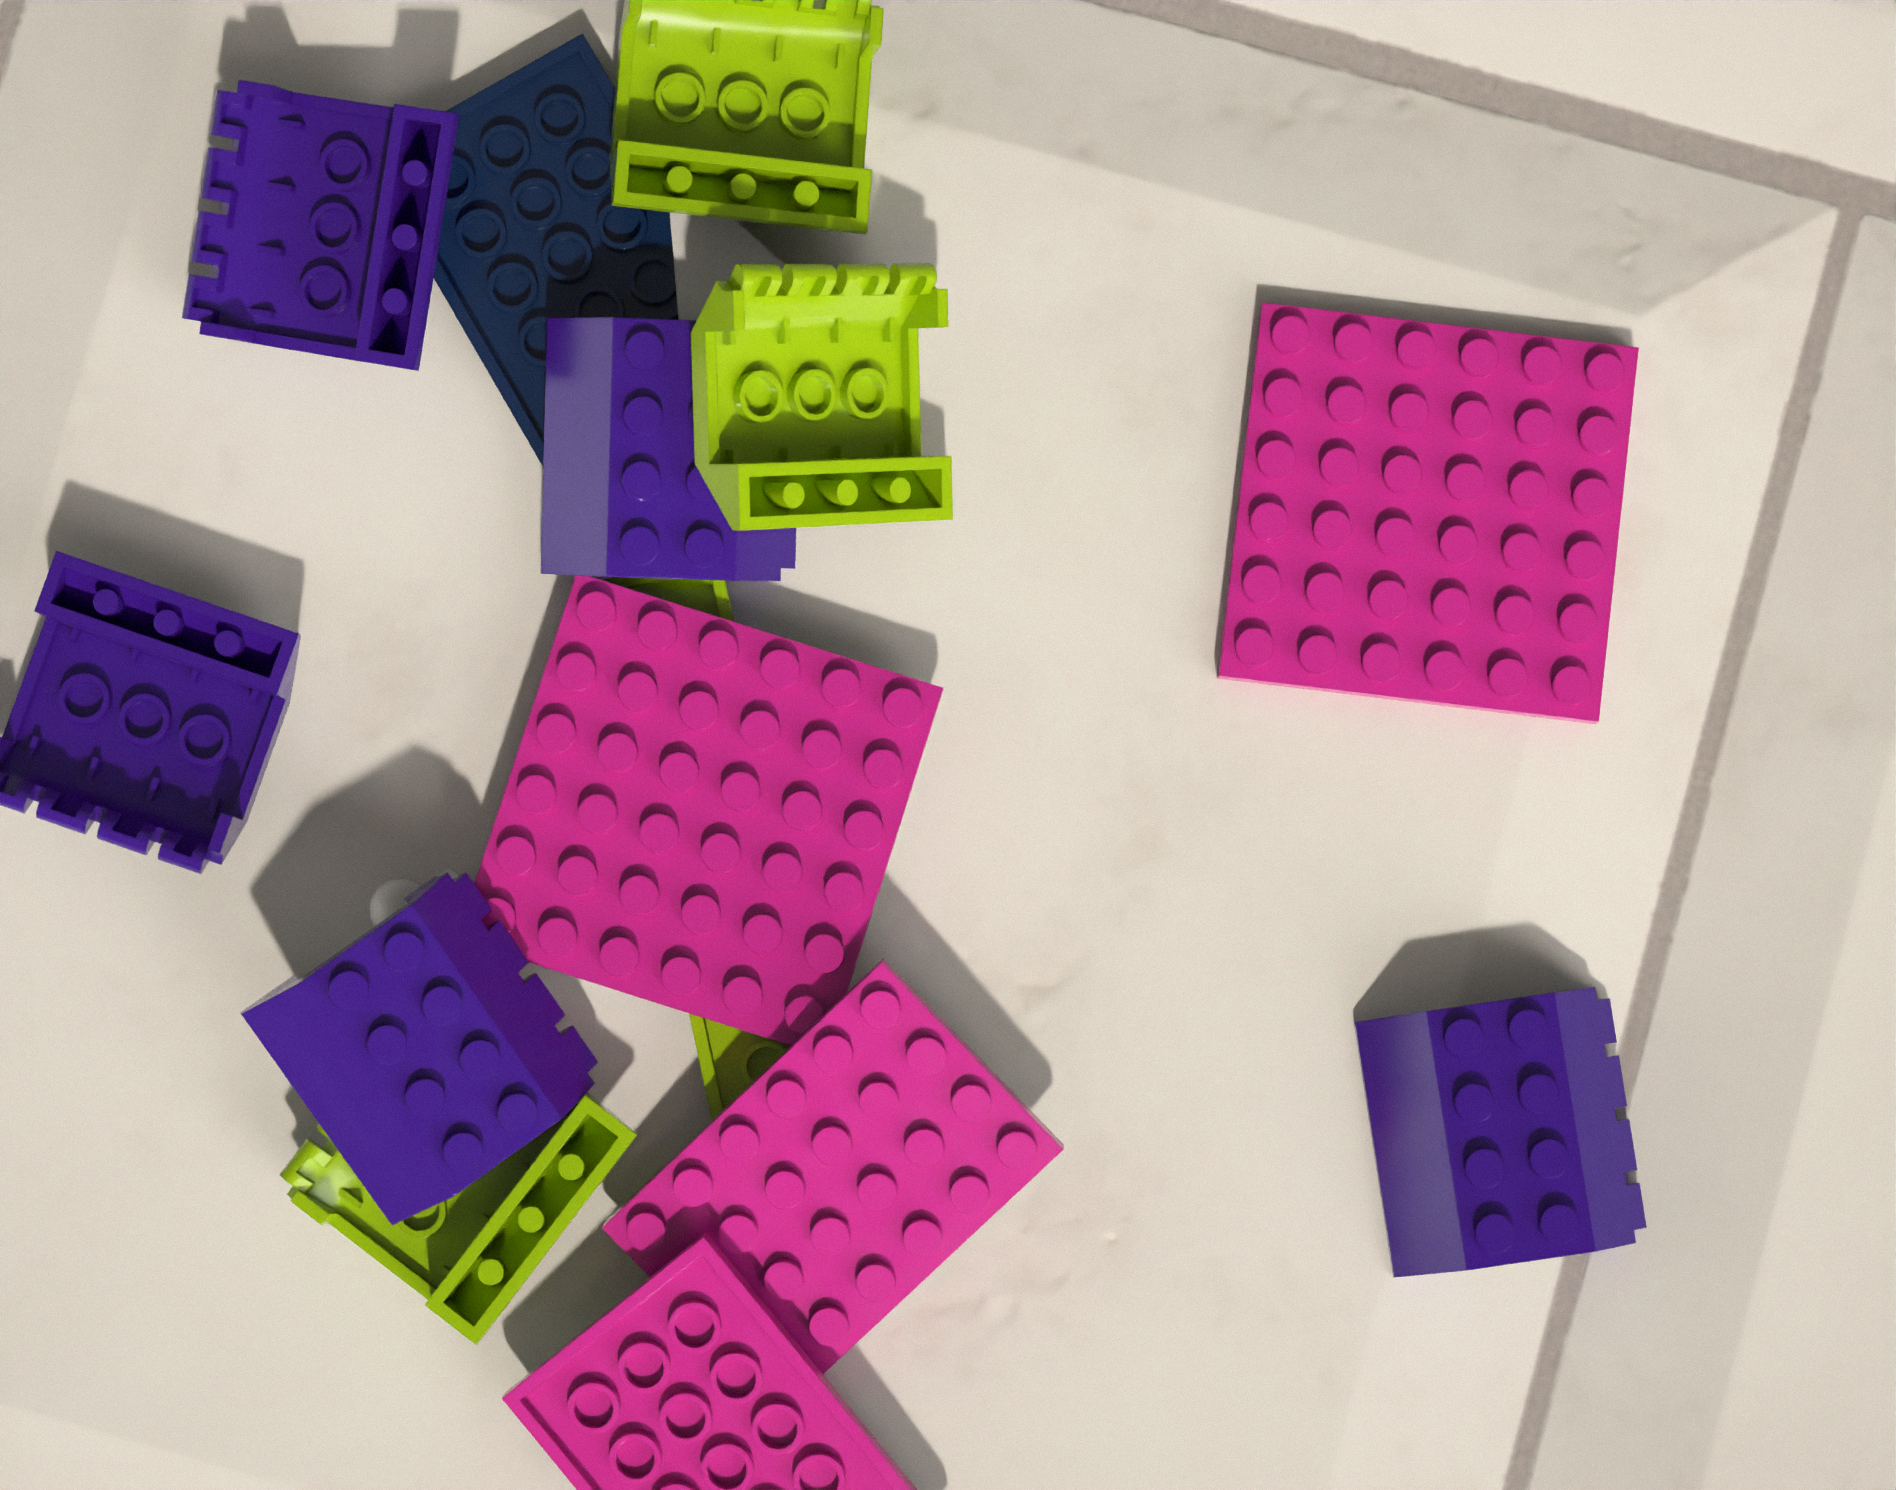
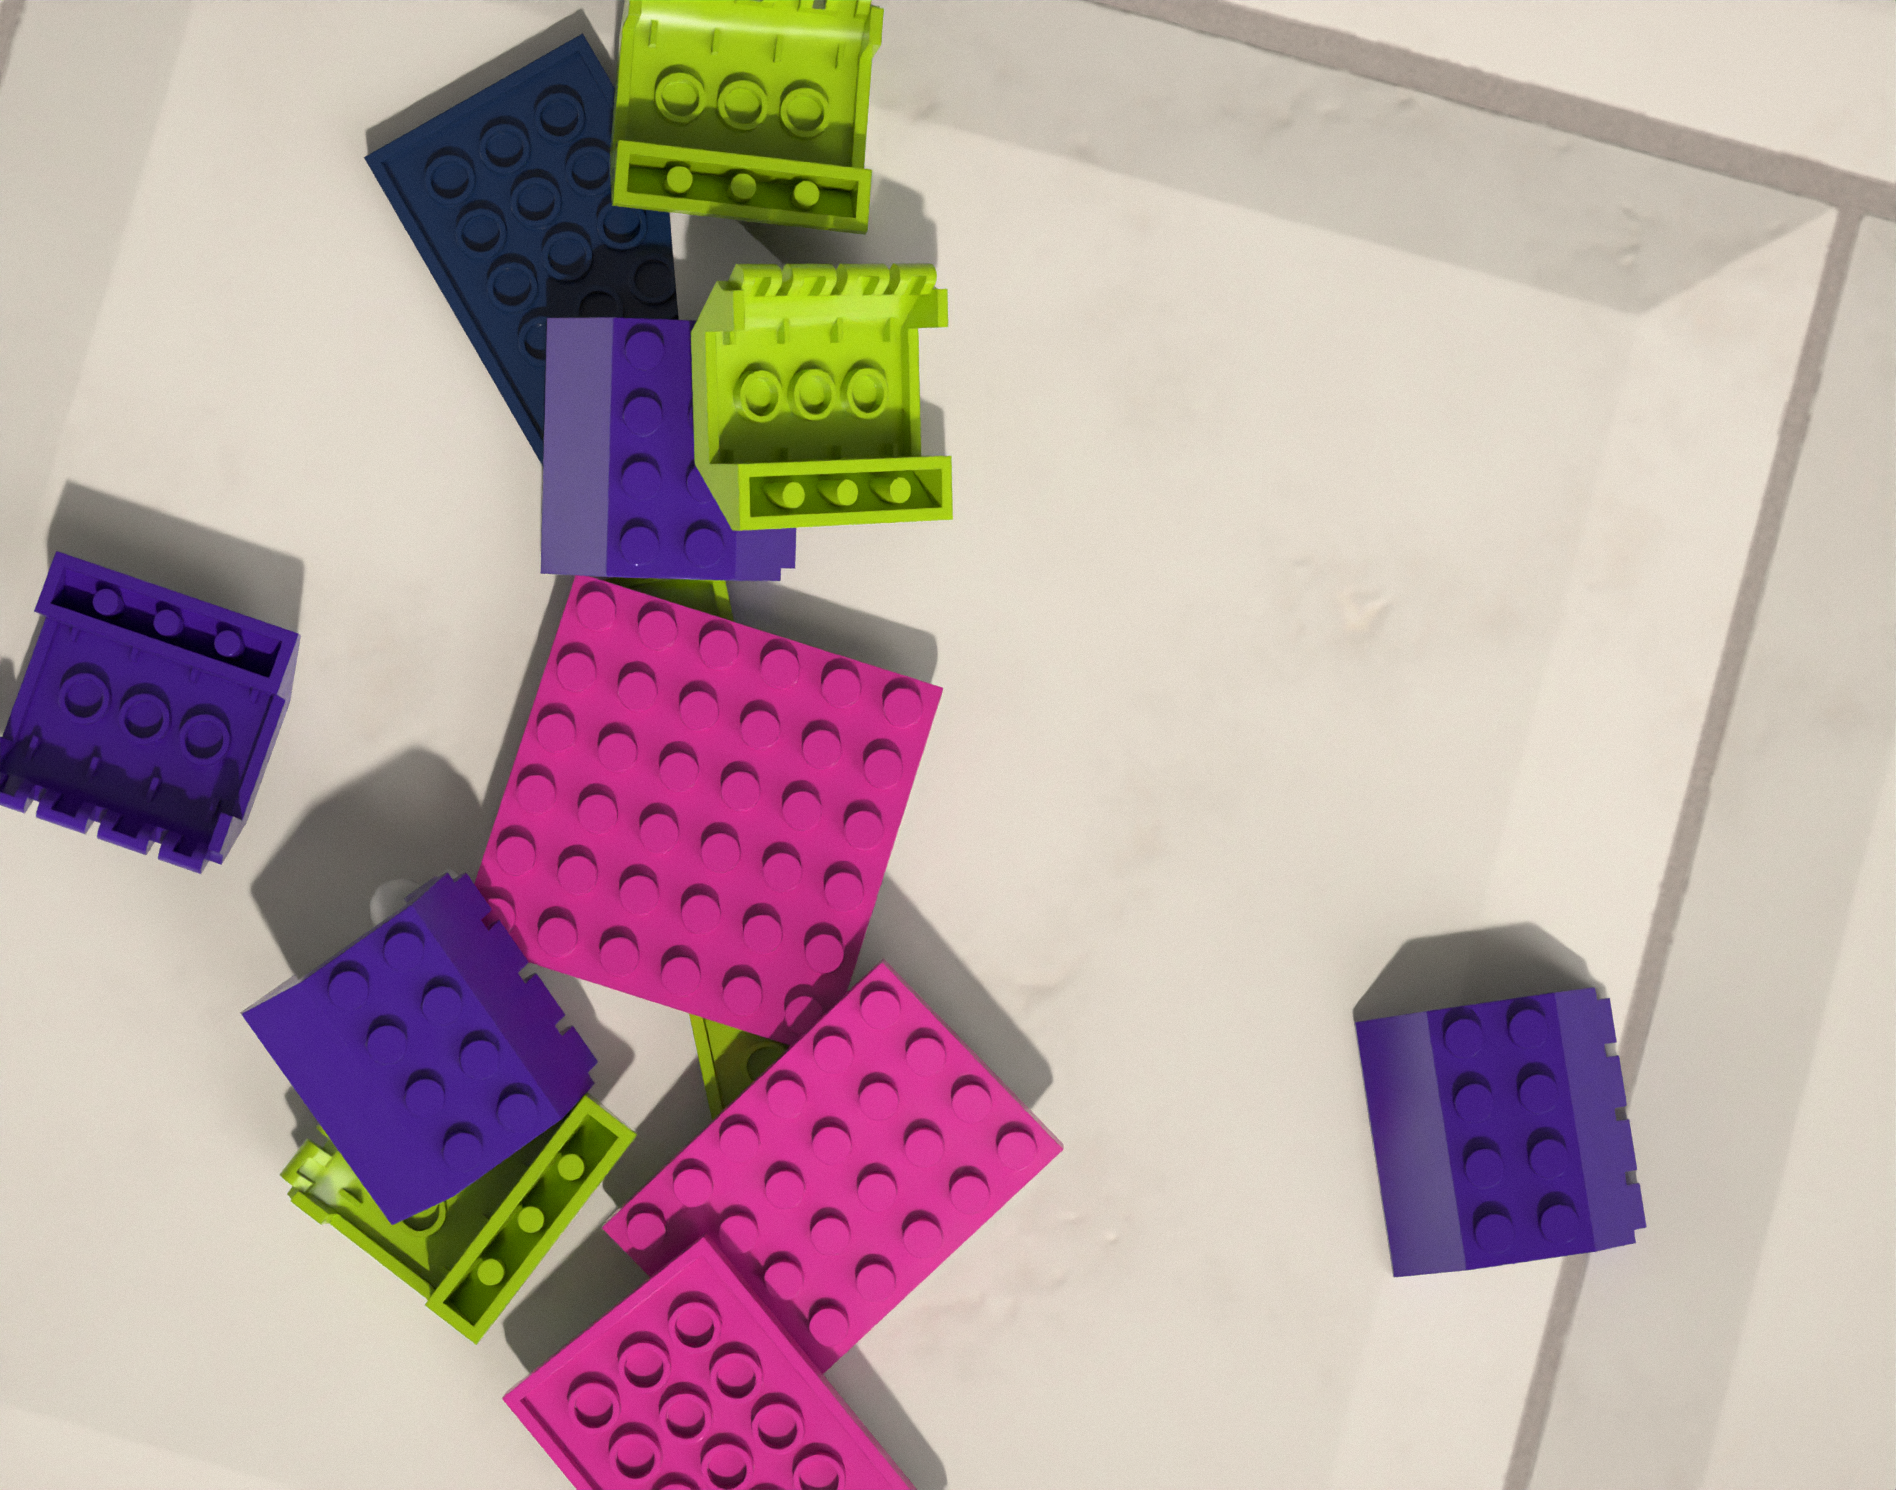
dark purple slope [182,80,459,371] -> none
dark pink plate [1217,302,1639,724] -> none

